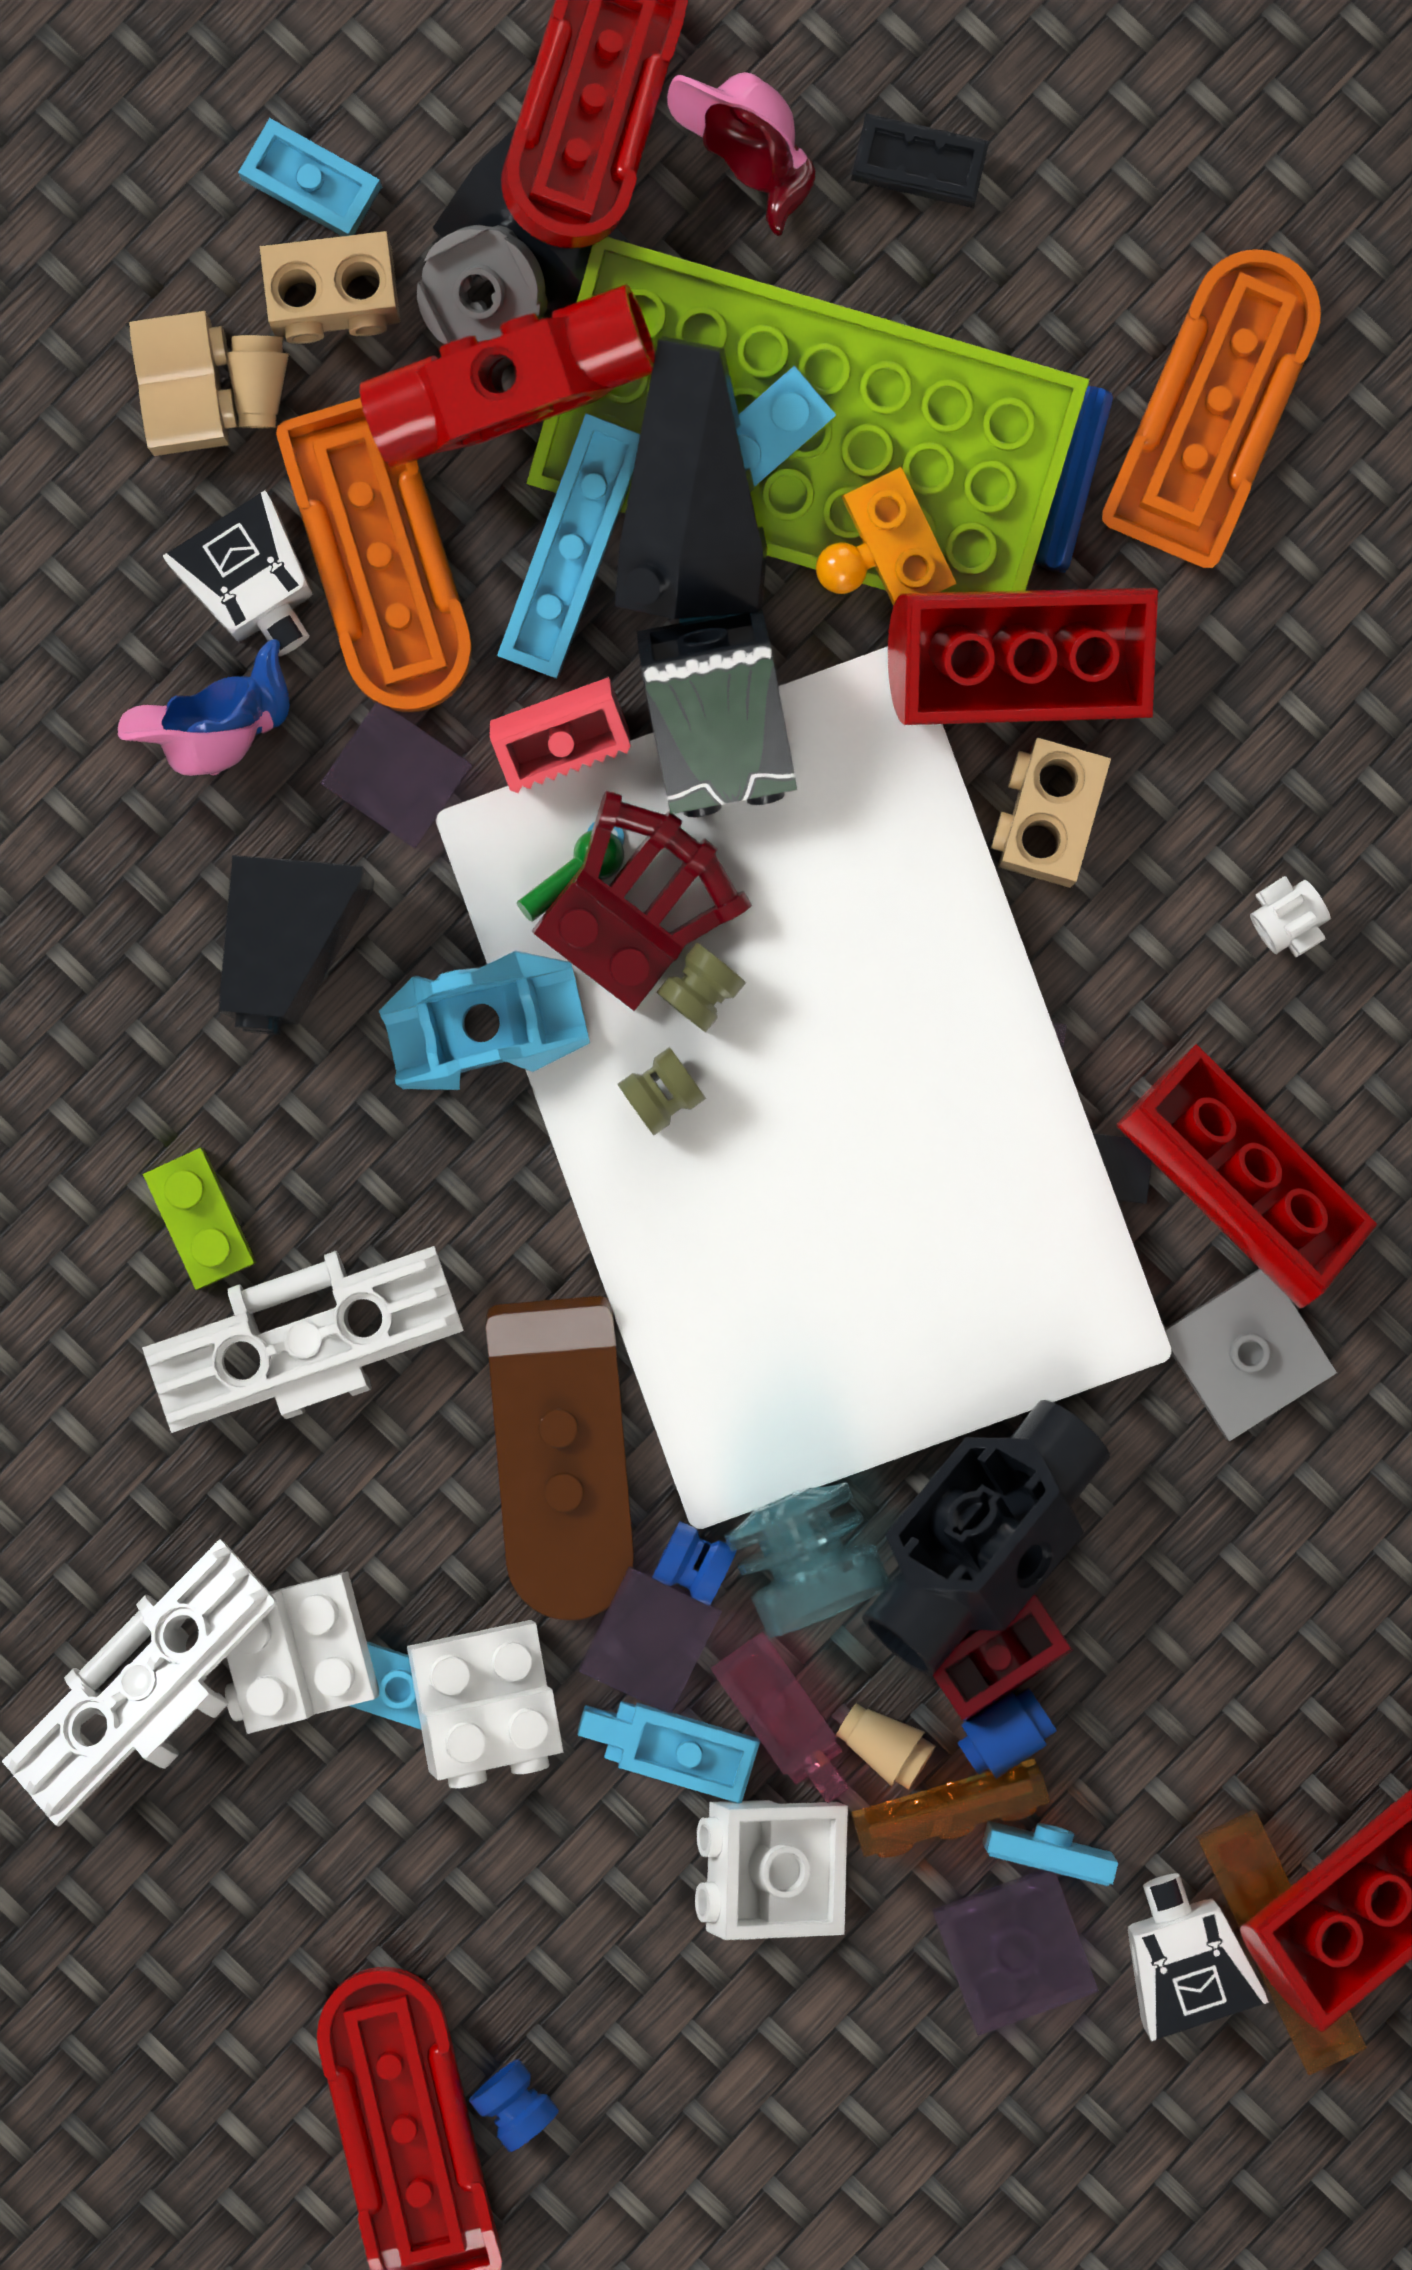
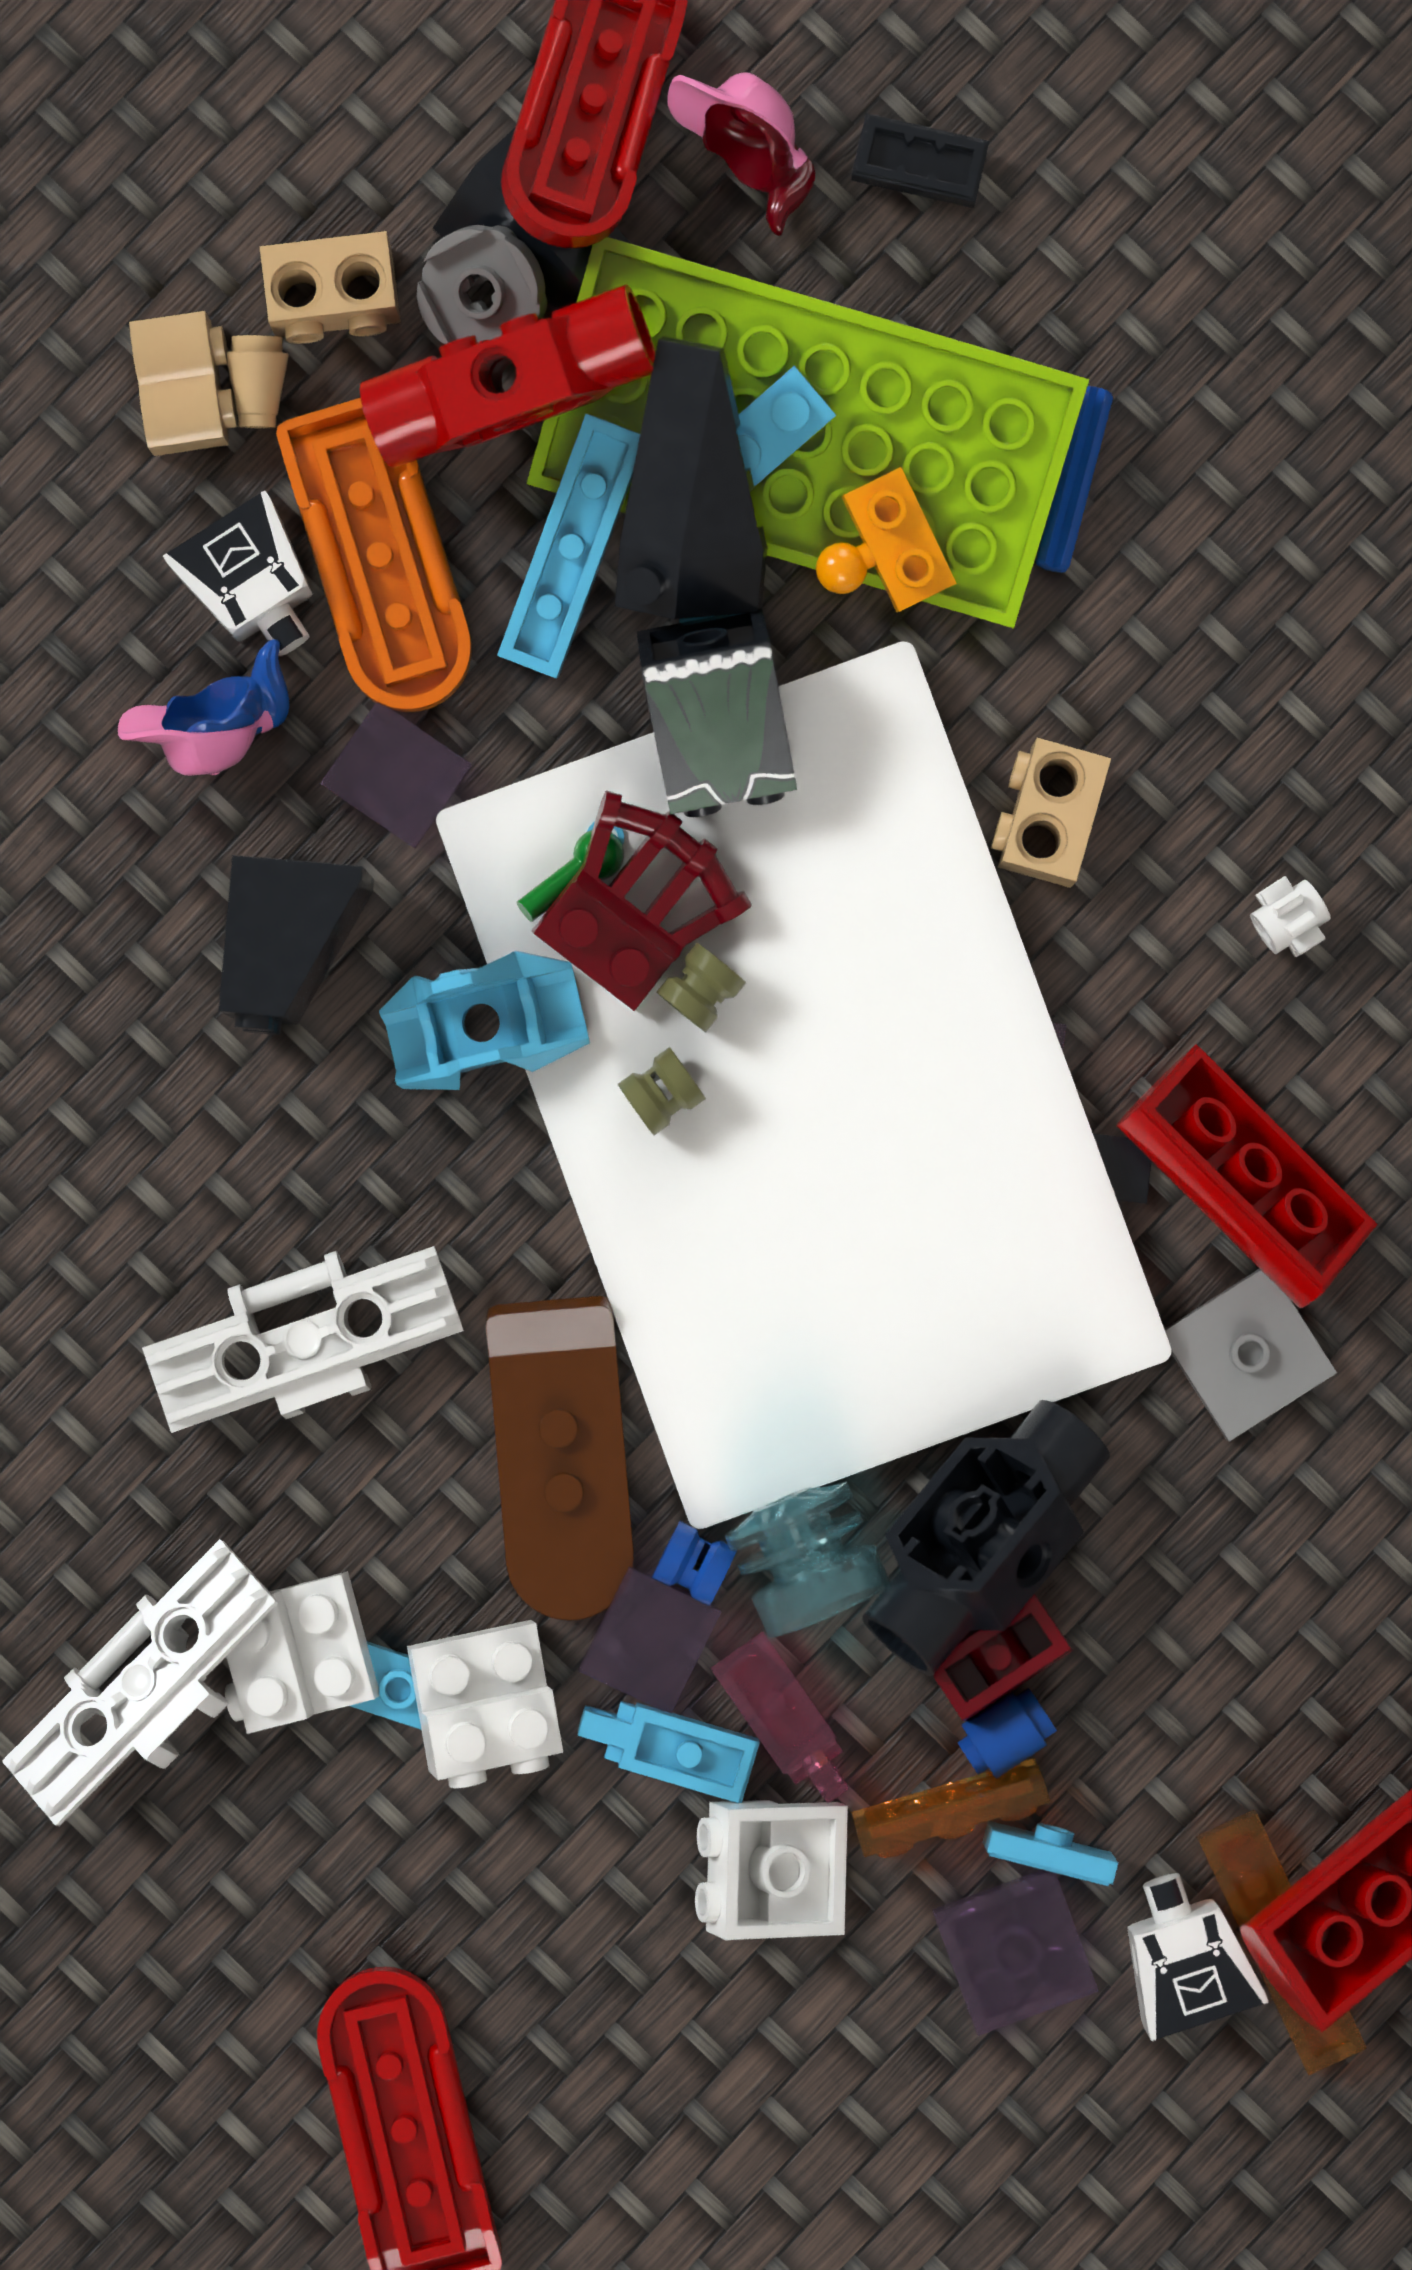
lime plate [143,1147,256,1290] -> none
medium azure plate [238,118,382,236] -> none
blue wheel [469,2059,559,2152] -> none
coral brick [489,677,631,794] -> none
tan cone [836,1703,936,1790] -> none
red brick [888,588,1158,725] -> none
orange piece [1102,249,1321,568] -> none

